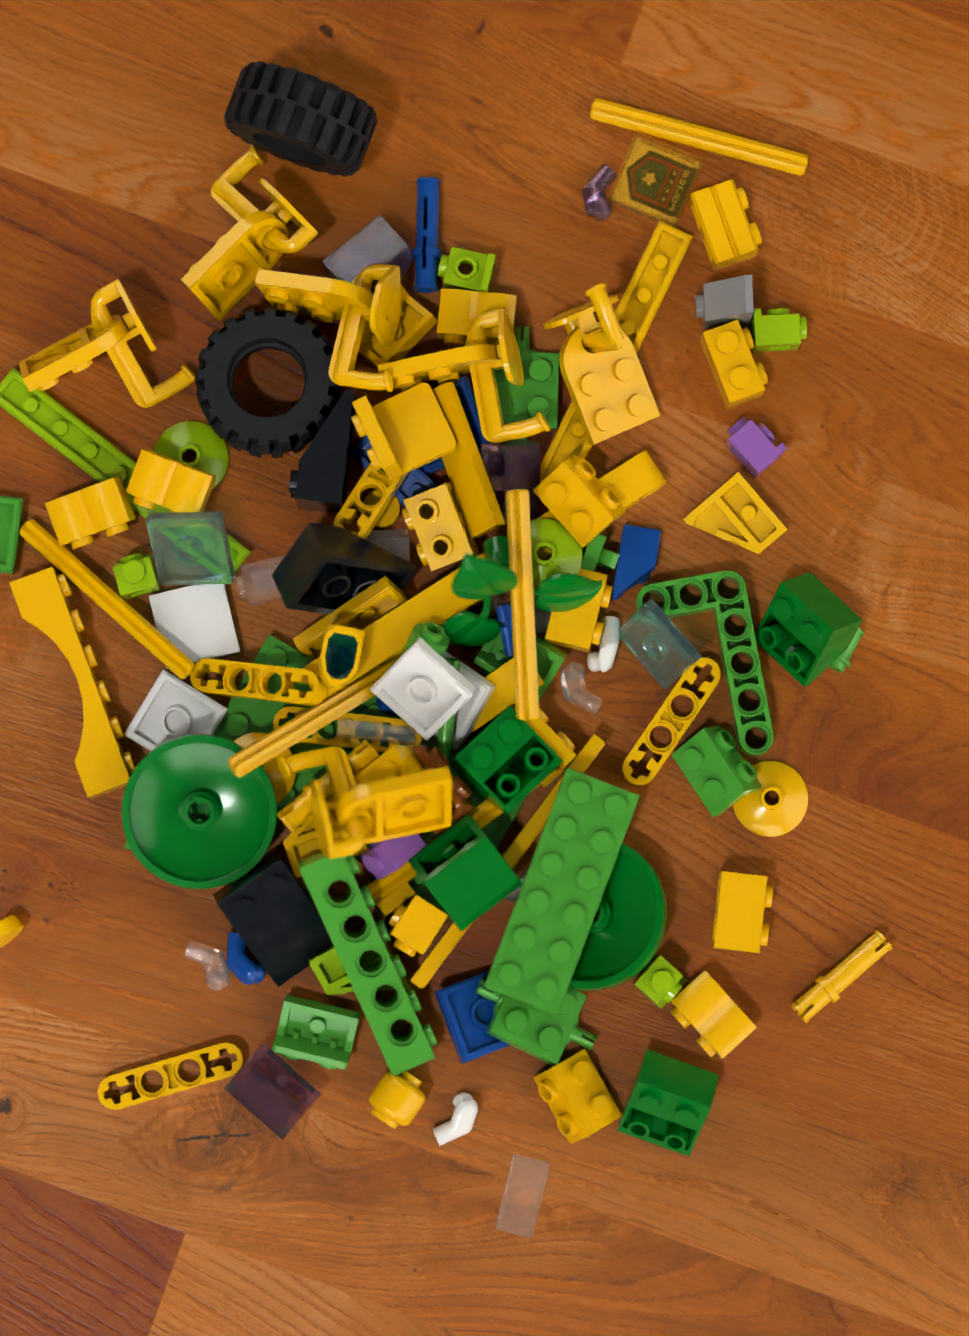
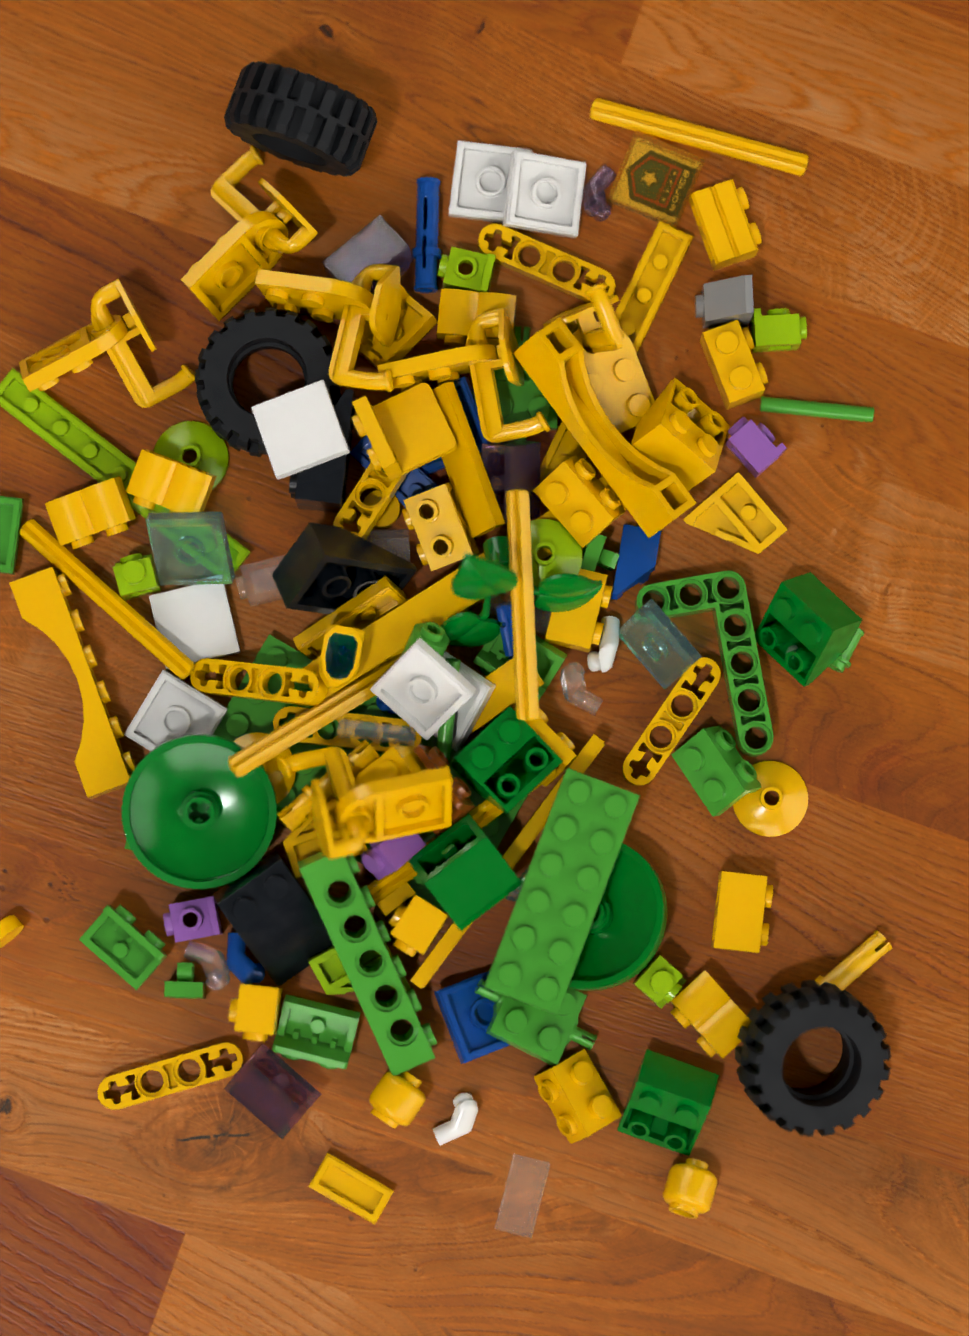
none -> bright green bracket [79,904,168,990]
none -> medium lavender brick [163,896,223,943]
none -> bright green tile [164,962,206,999]
none -> yellow brick [228,983,283,1042]
none -> white tile [251,380,350,480]
none -> yellow tile [308,1152,394,1225]
none -> white tile [449,140,532,223]
none -> yellow beam [478,224,615,303]
none -> white tile [503,150,586,238]
none -> yellow arch [513,318,697,538]
none -> yellow slope [631,378,729,491]
none -> yellow head [663,1158,717,1219]
none -> black tyre [735,980,891,1137]
none -> bright green bar [760,396,874,422]

